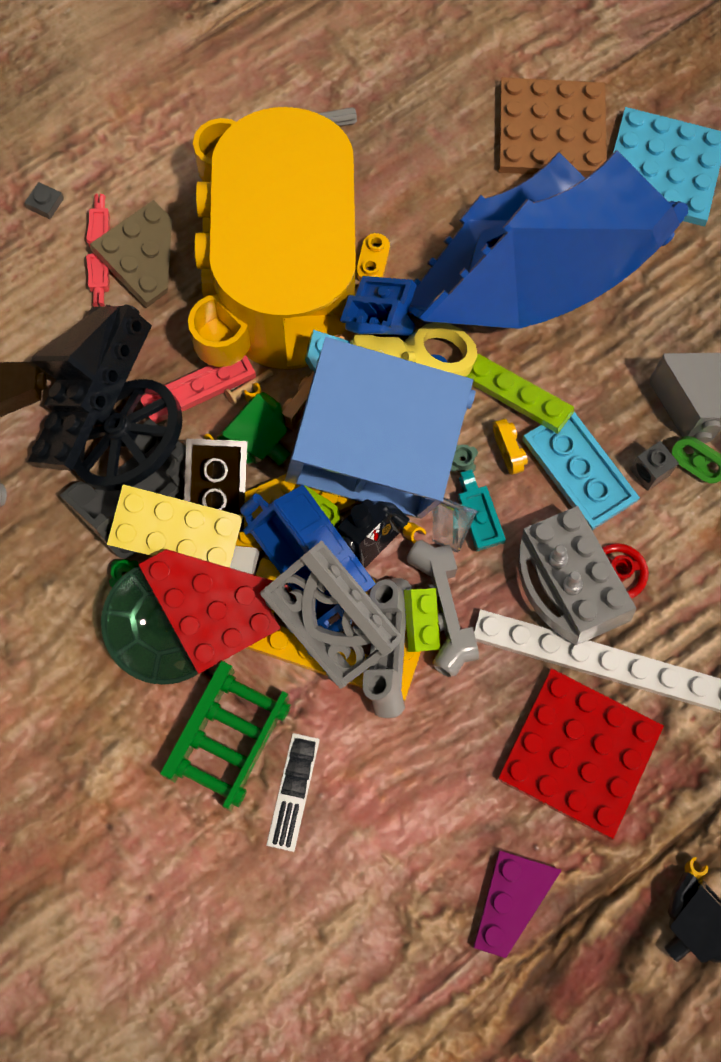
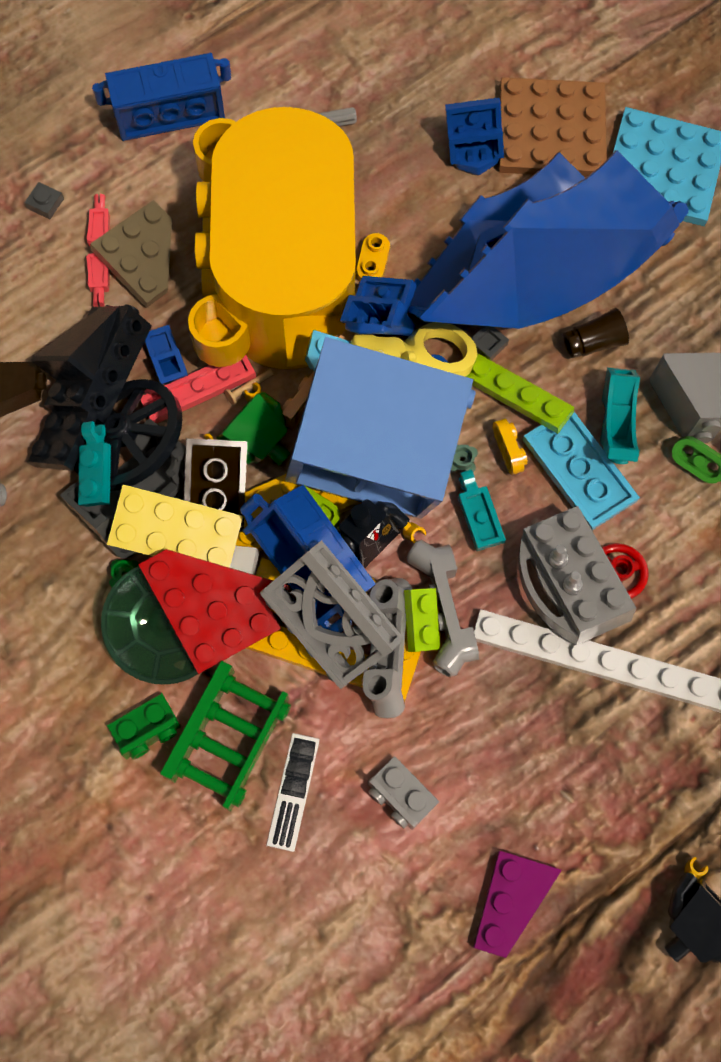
clear slope [431,496,477,553] -> none
red plate [497,668,664,840] -> none
dark grey brick [630,441,679,491] -> none
none -> teal plate [78,421,111,507]
none -> blue container [92,53,231,141]
none -> green bracket [107,693,182,760]
none -> blue slope [145,325,188,384]
none -> light grey bracket [368,756,439,830]
none -> blue piece [445,97,504,175]
none -> dark grey plate [472,326,509,361]
none -> dark brown plant [563,308,629,358]
none -> teal arch [600,367,640,464]

